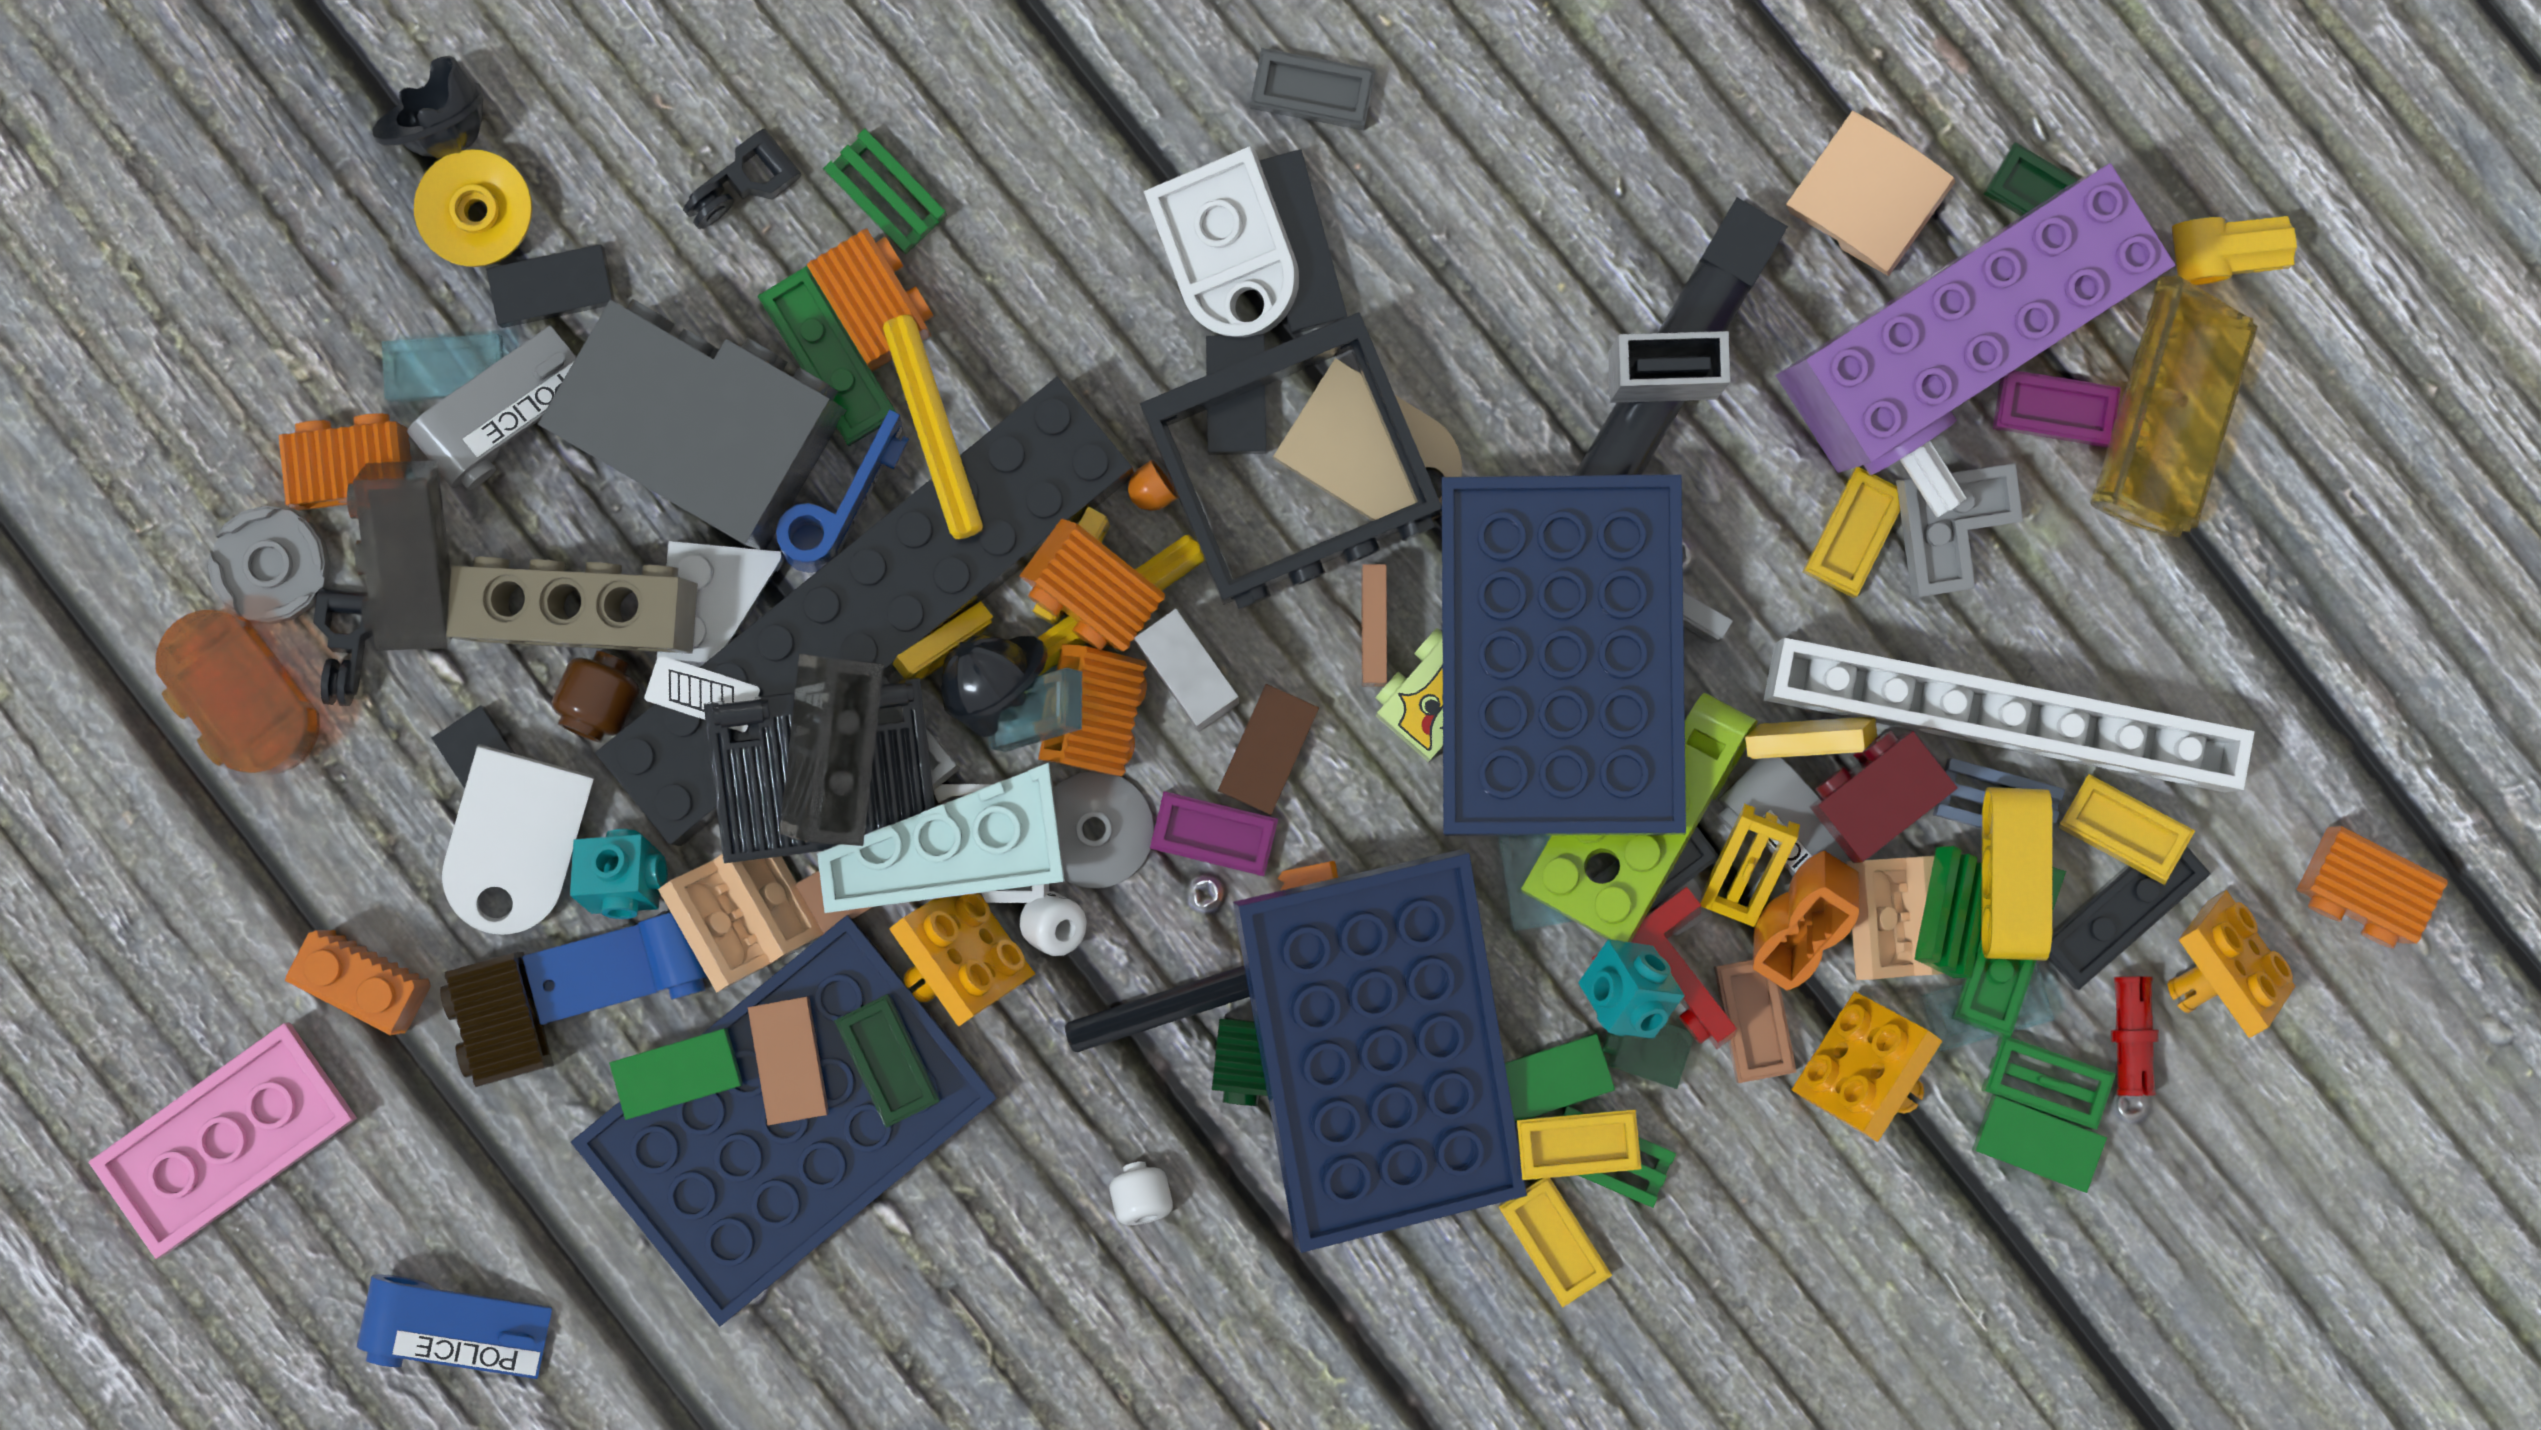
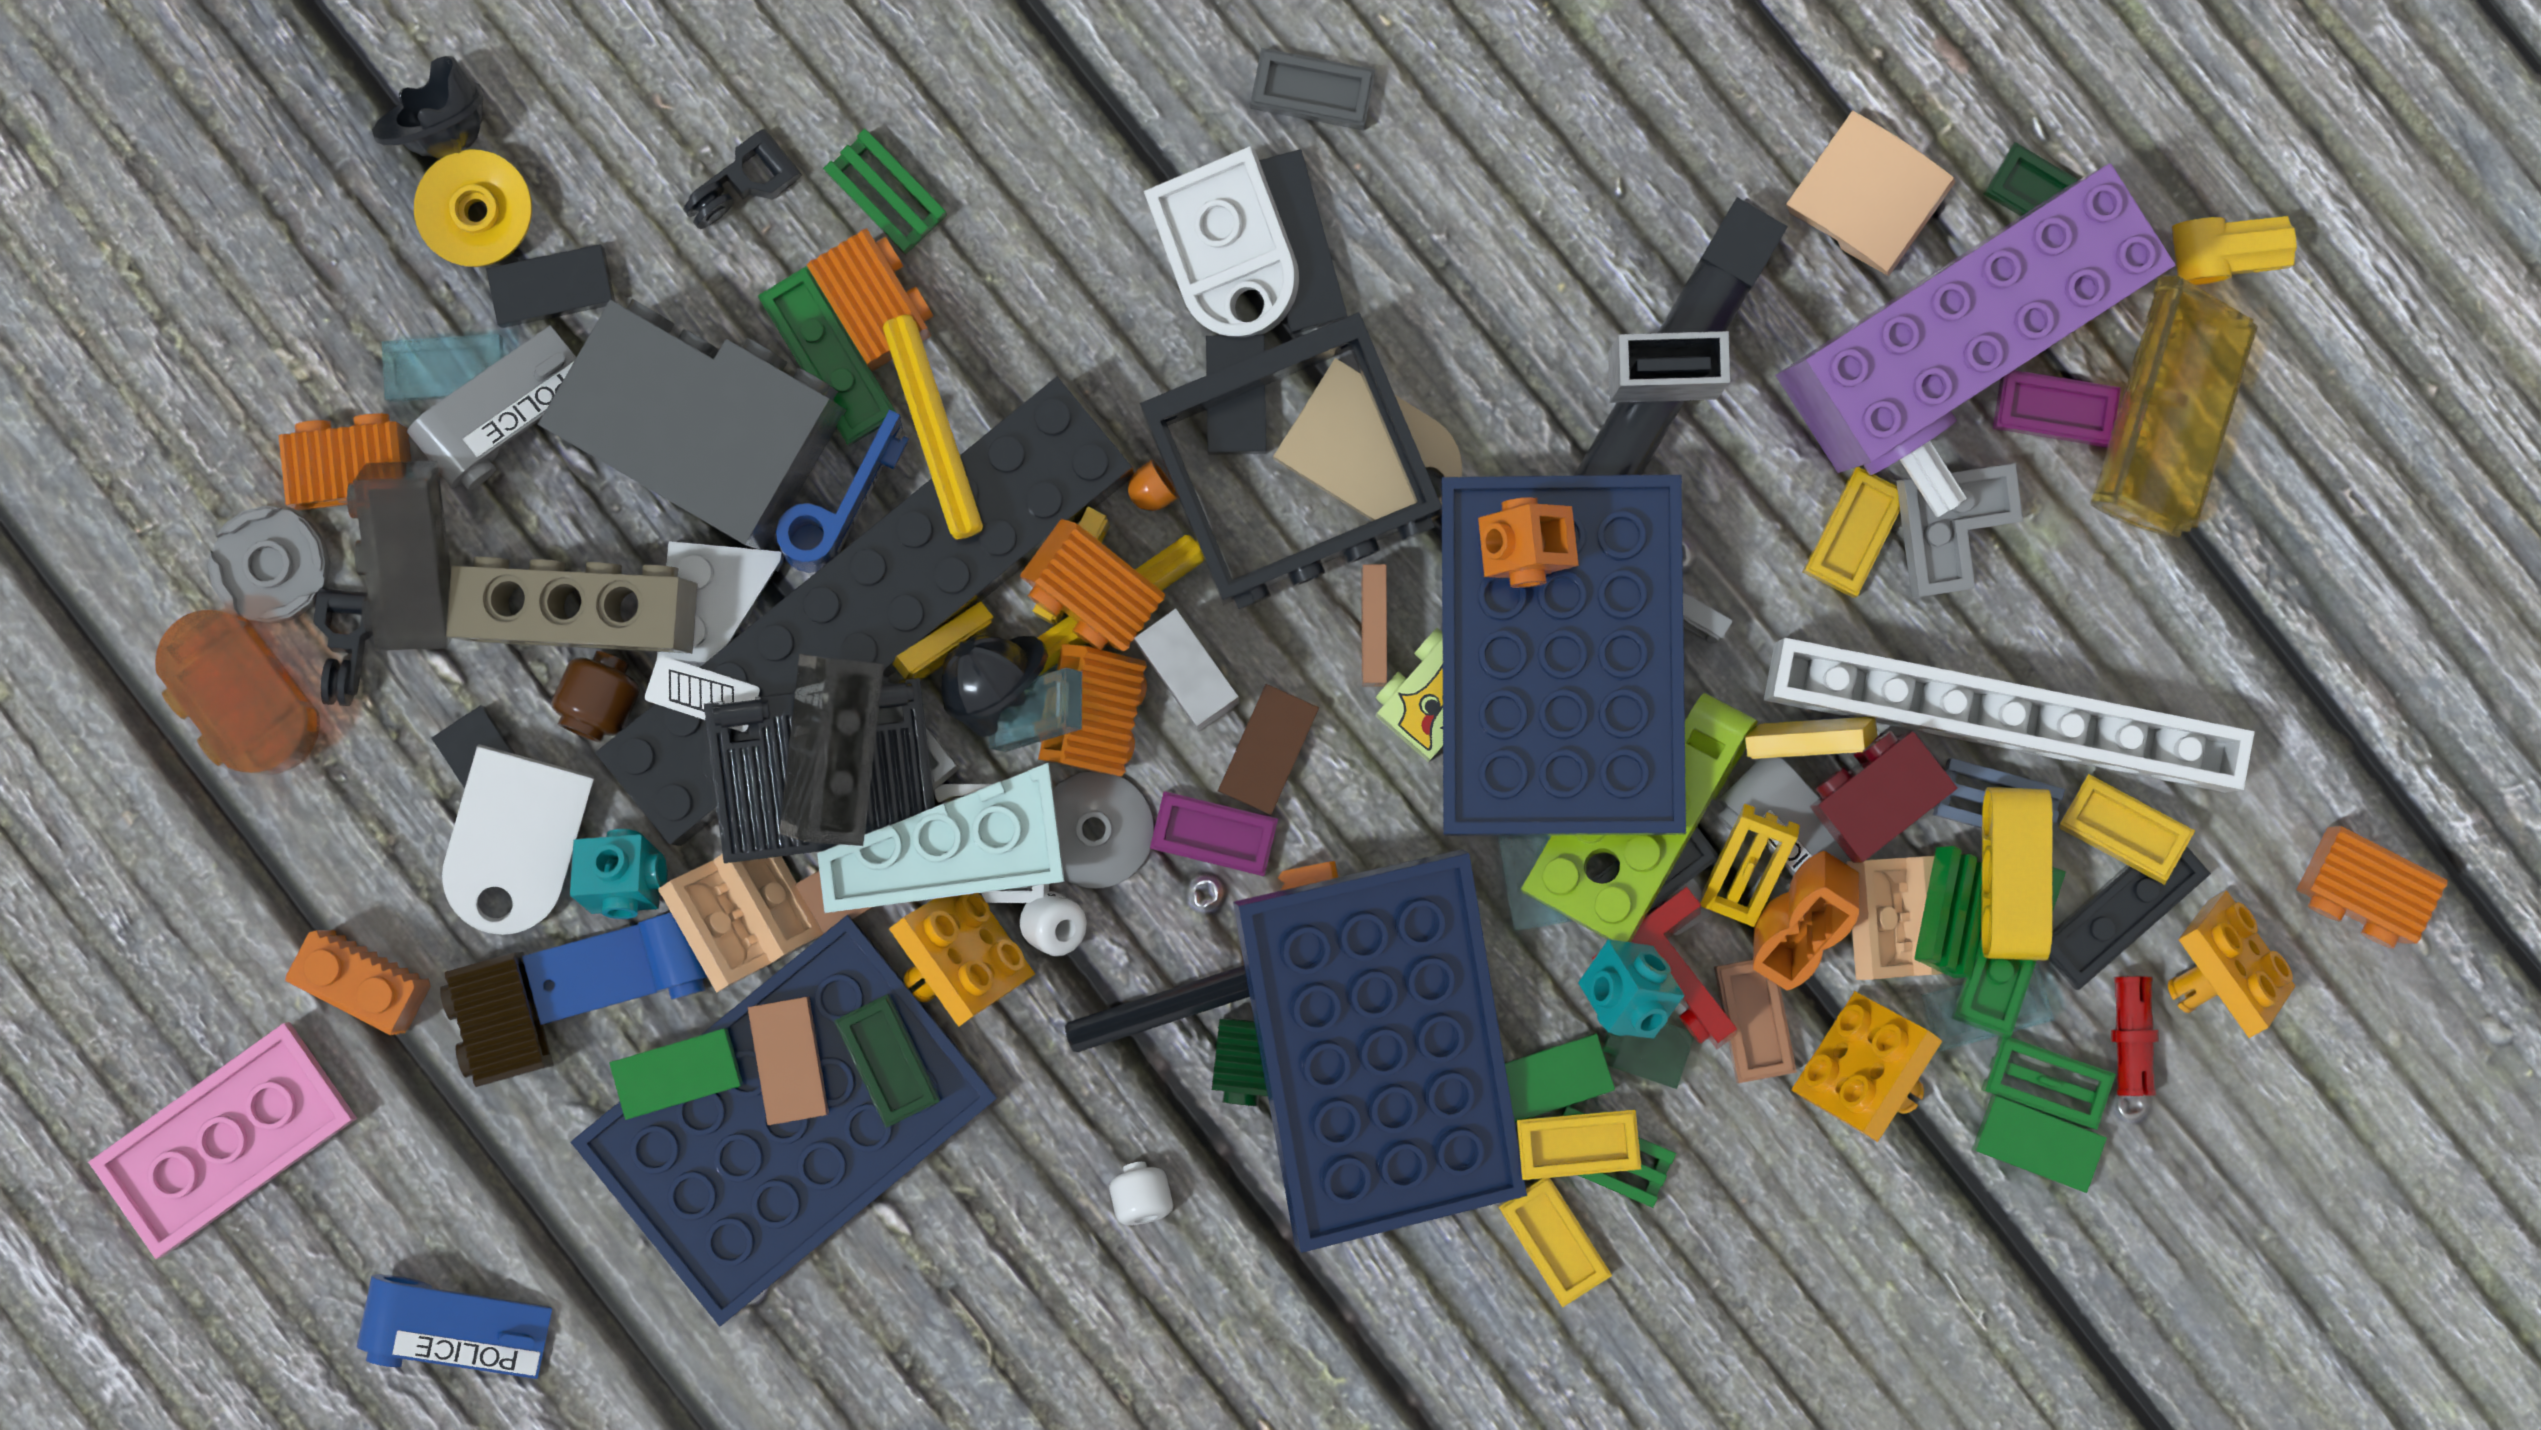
none -> orange brick [1478,497,1579,588]

